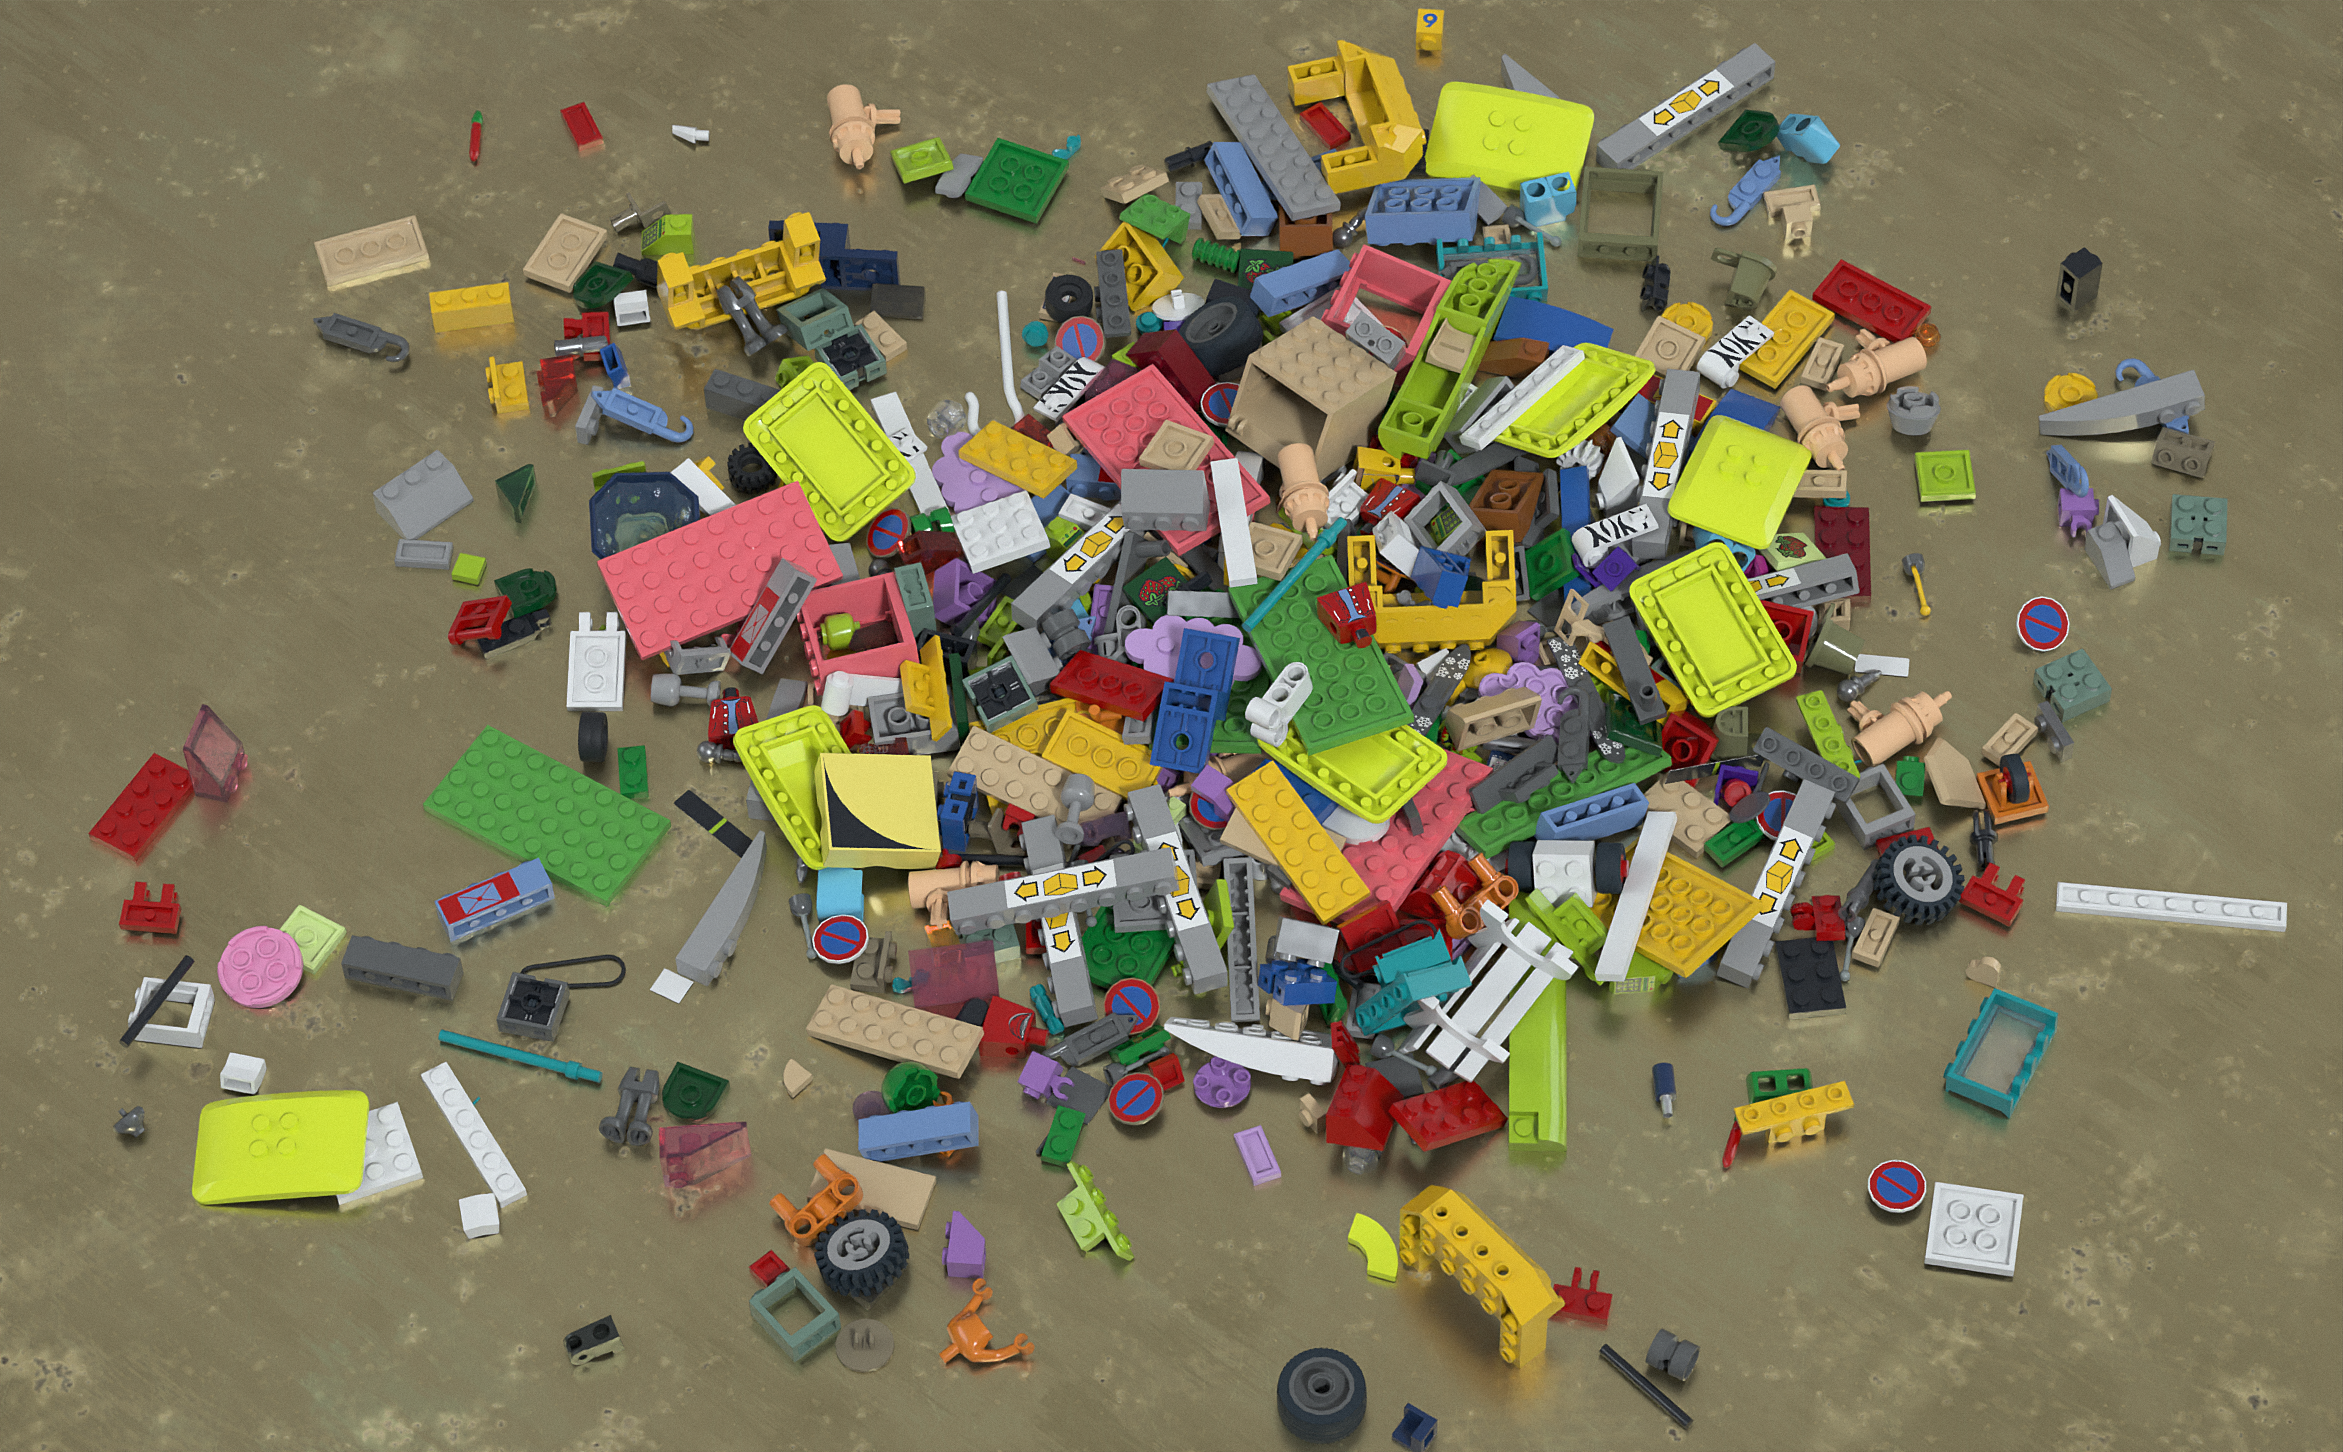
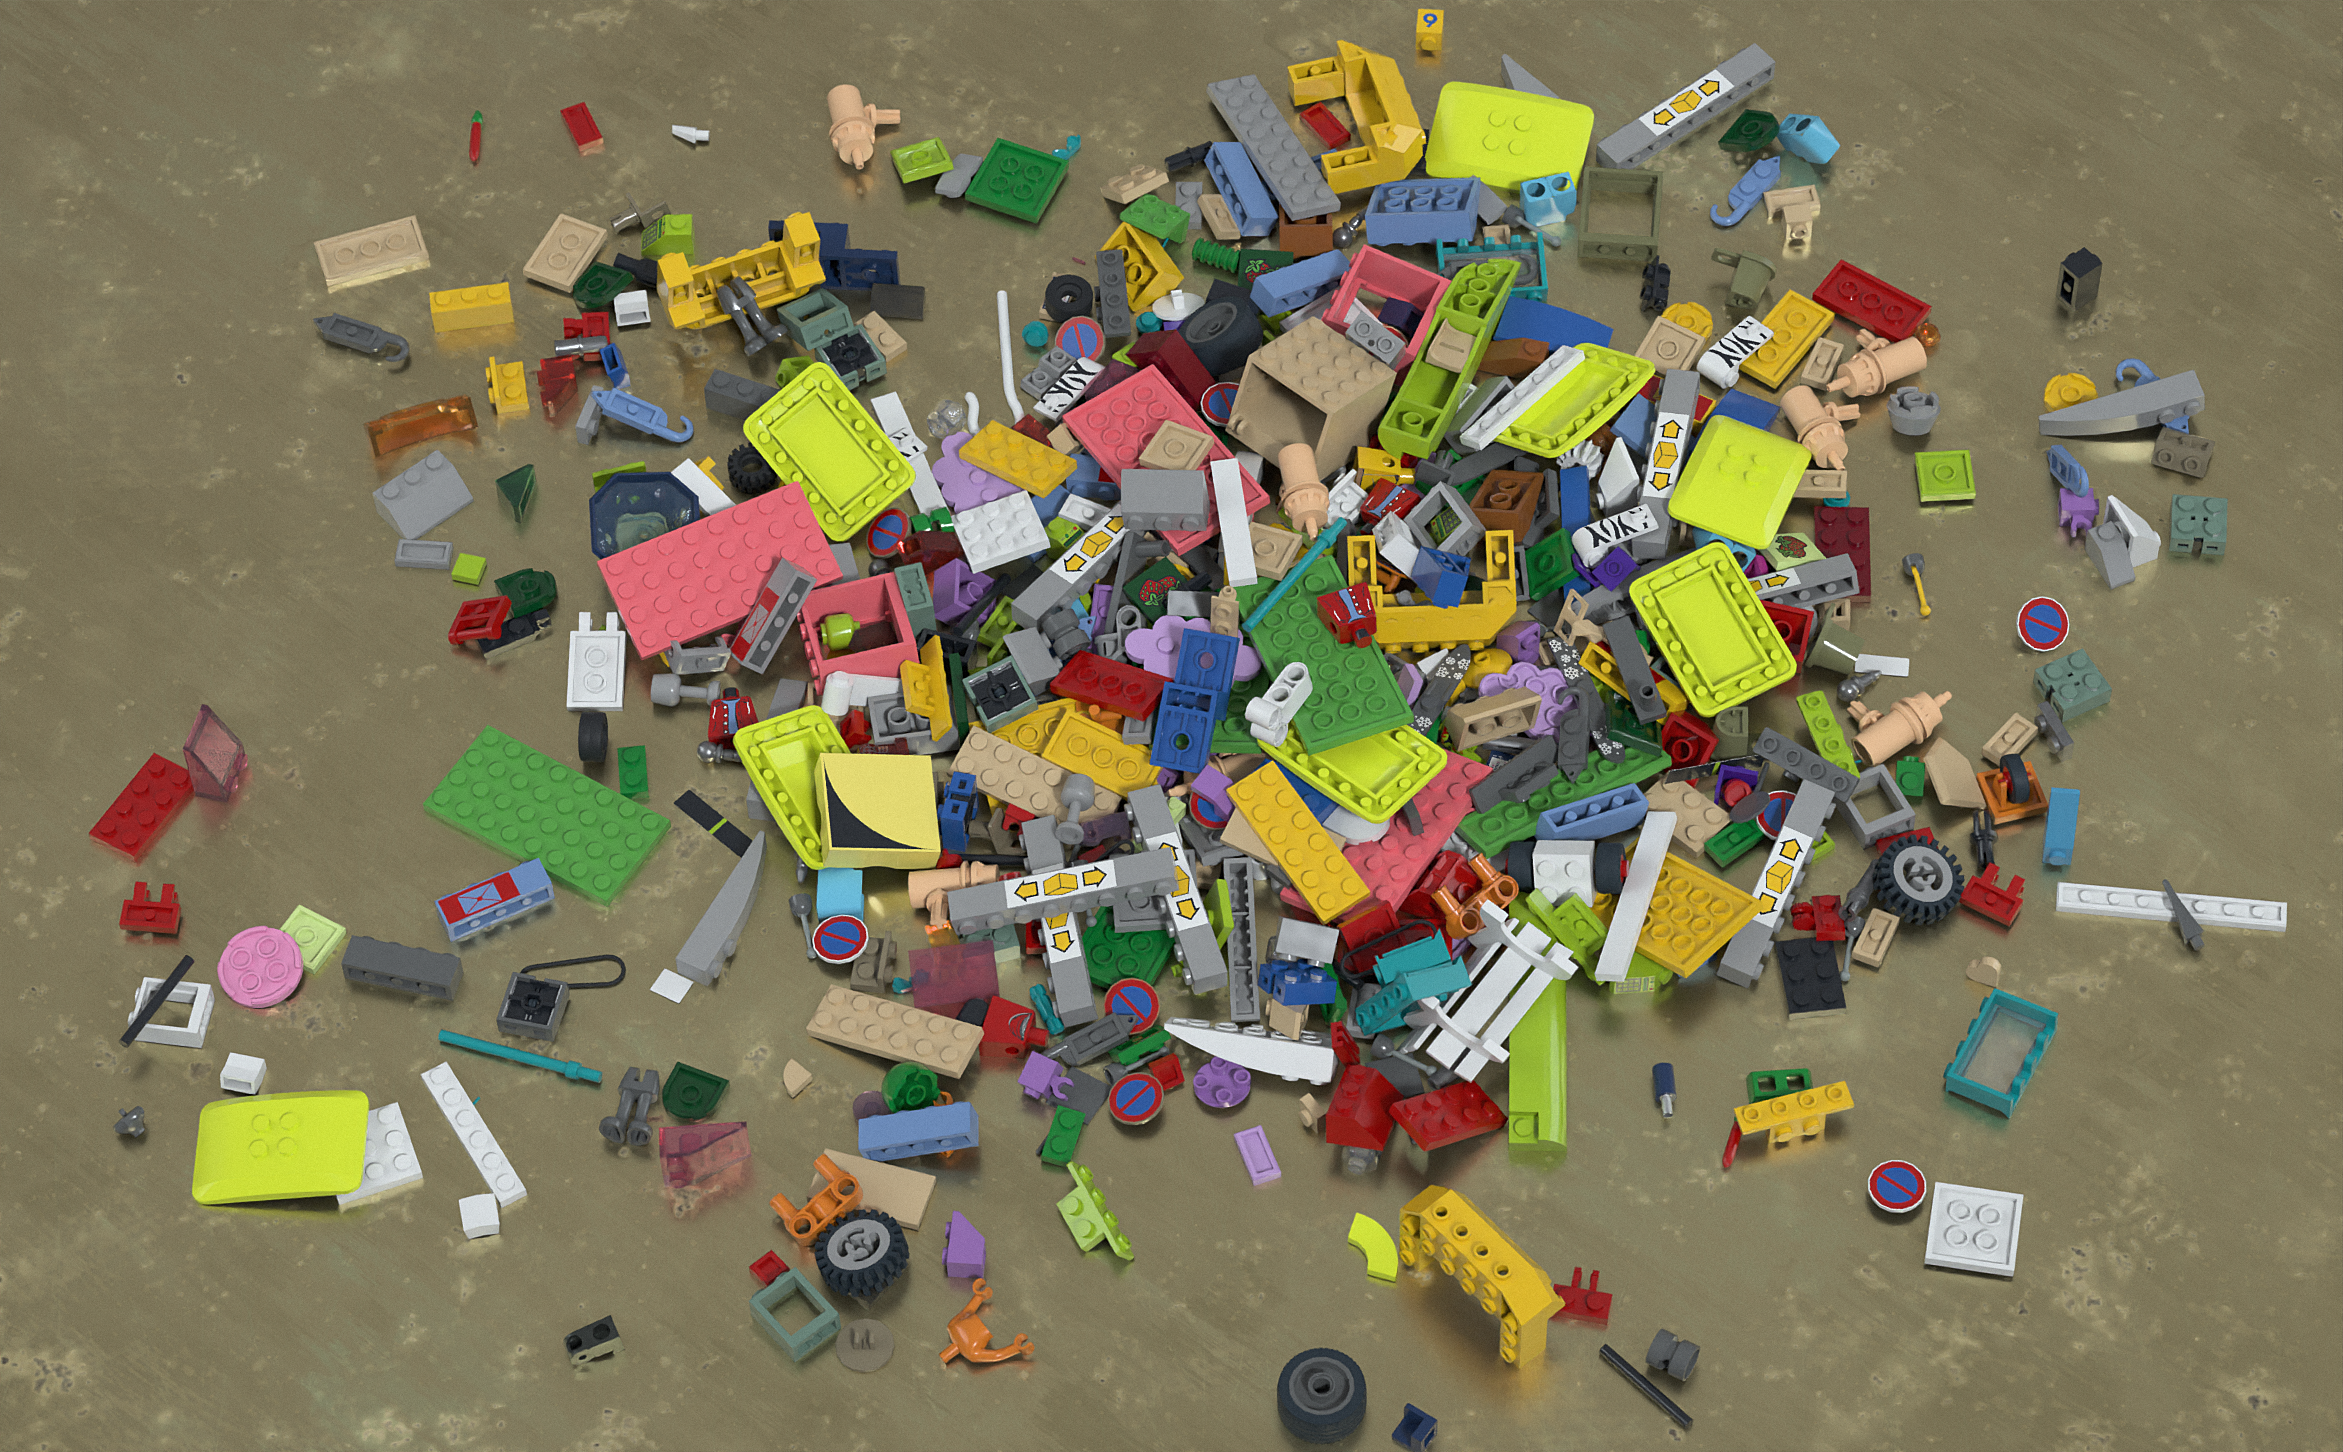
none -> clear orange windscreen [363,394,478,458]
none -> tan hinge [1210,586,1239,637]
none -> dark blue panel [1377,297,1424,338]
none -> dark azure slope [2042,787,2080,865]
none -> dark grey piece [2162,879,2205,951]

